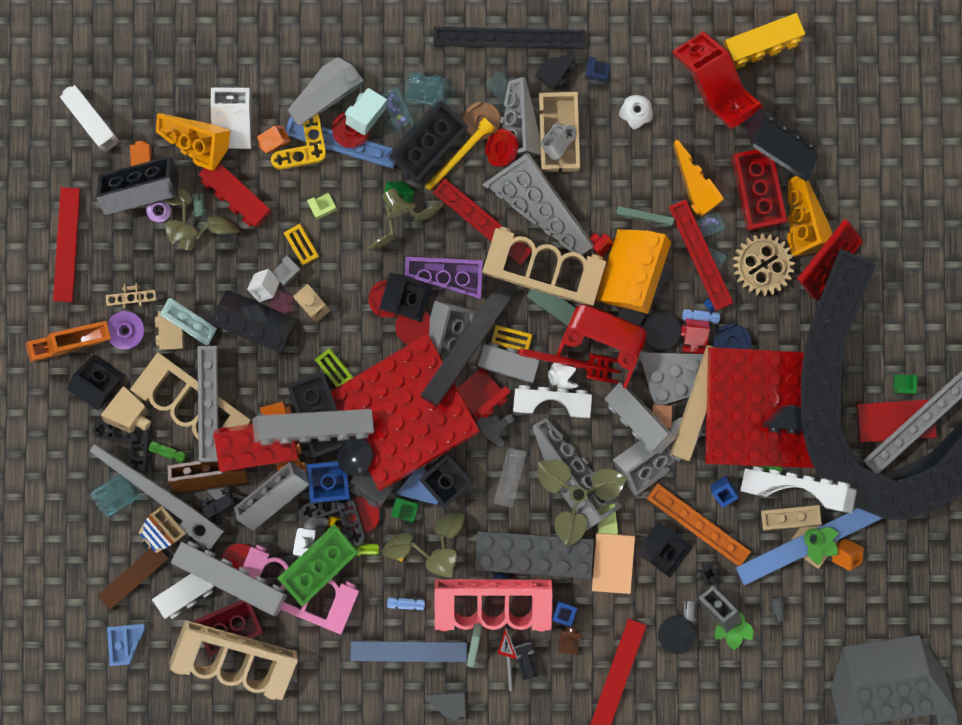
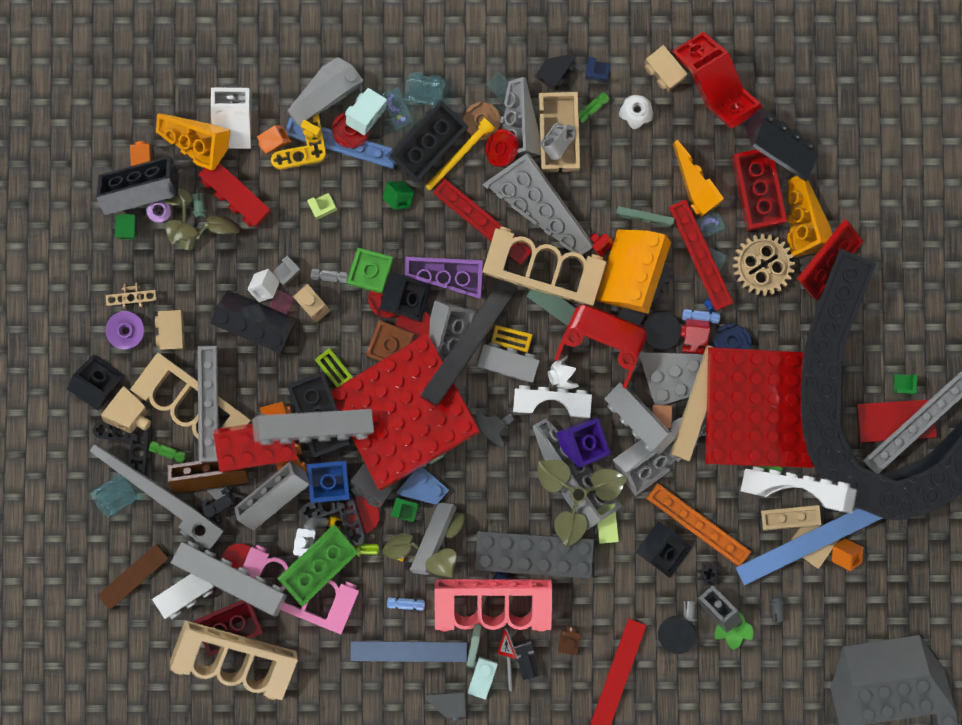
orange slope [25,321,111,362] -> none
red tile [53,187,81,303] -> none
white slope [60,85,120,153] -> none
medium blue wing [107,624,146,666] -> none
torso [139,506,186,553] -> none
light aqua tile [160,298,217,345] -> none
yellow tile [284,224,319,266] -> none
black dish [337,437,375,476] -> none
olive plant [365,188,444,250] -> none
black slope [419,453,475,509] -> none
black tile [434,26,585,50] -> none
red bracket [458,369,510,420] -> none
clear plate [494,447,527,508] -> none
red piece [518,348,621,384] -> none
blue brick [552,601,577,627] -> none
light nougat tile [592,533,635,594] -> none
blue brick [710,475,738,508] -> none
yellow brick [722,13,805,70] -> none
black slope [762,405,803,434] -> none
bright green plate [804,527,838,564] -> none
none -> green panel [115,214,138,240]
none -> yellow plate [300,120,322,139]
none -> light grey axle [311,269,348,283]
none -> bright green tile [347,248,395,294]
none -> dark orange tile [365,320,415,361]
none -> light grey tile [410,503,457,575]
none -> light aqua slope [467,656,498,700]
none -> dark purple slope [556,418,611,468]
none -> bright green axle [578,92,610,122]
none -> tan brick [644,45,687,92]

